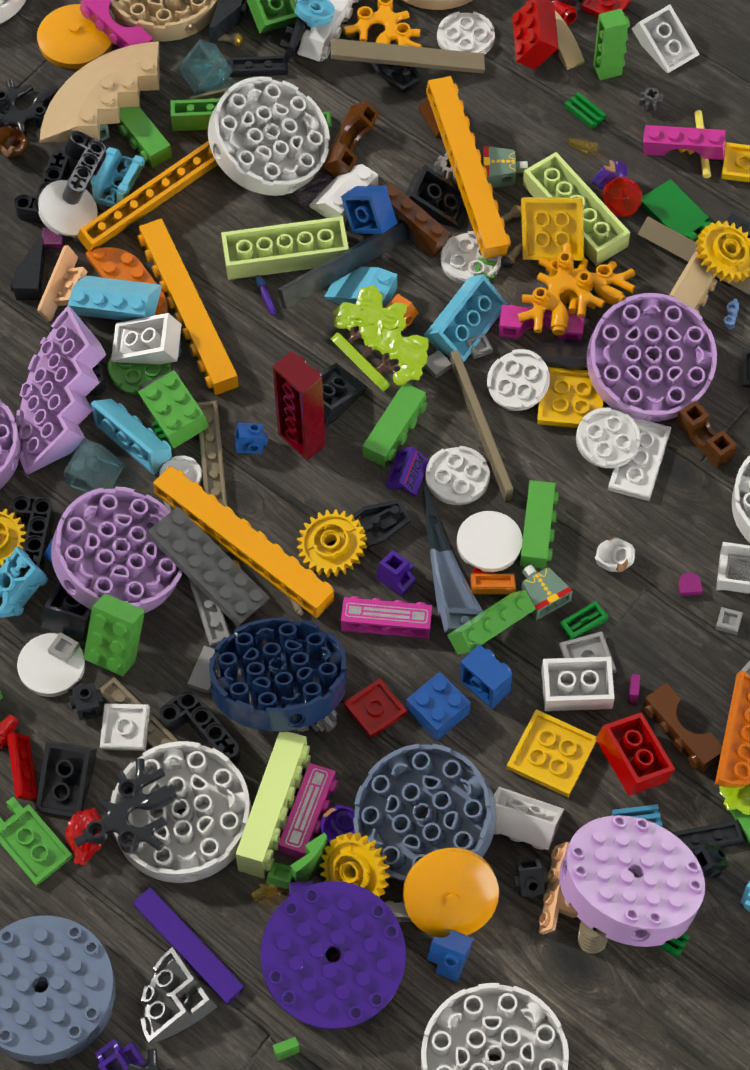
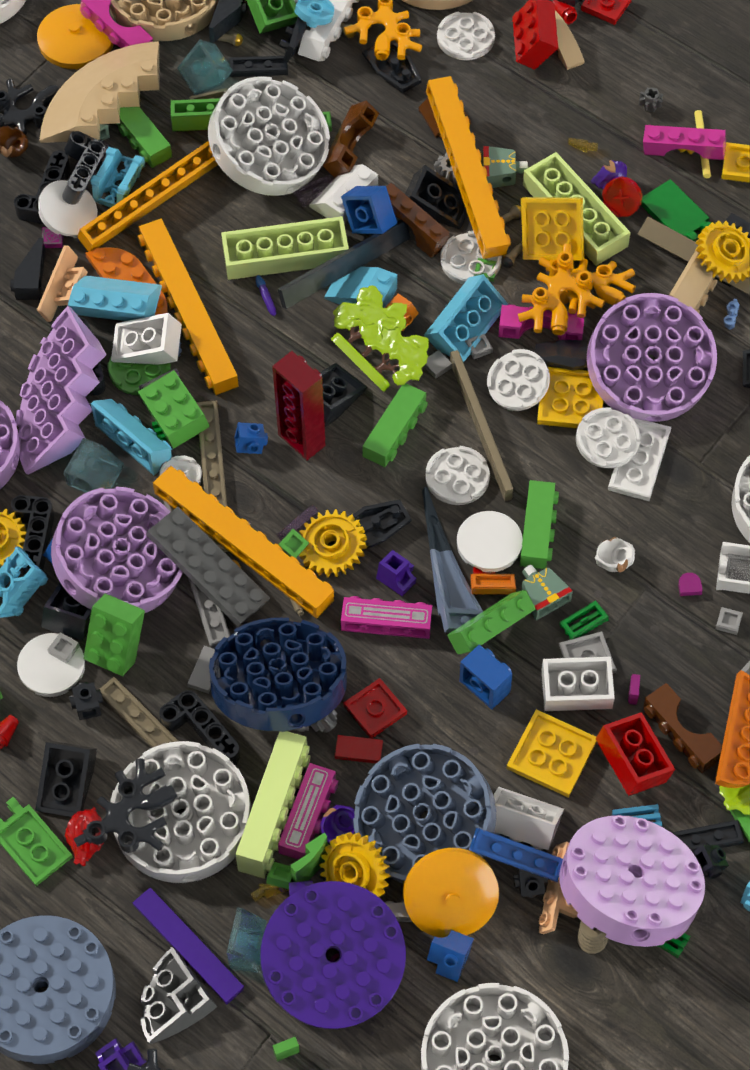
red tile [7,732,38,802] -> none
white tile [100,704,150,751] -> none
dark tan tile [331,38,485,74] -> none
dark purple panel [385,447,429,496] -> none
blue brick [406,672,471,741] -> none
green tile [564,92,606,129] -> none
bright green brick [593,9,630,81] -> none
white slope [632,5,700,74] -> none
reddish brown arch [677,400,737,469] -> none
none -> clear light blue slope [227,907,267,973]
none -> clear purple tile [277,505,319,541]
none -> bright green tile [278,529,309,558]
none -> red tile [335,735,383,763]
none -> blue tile [469,828,563,882]

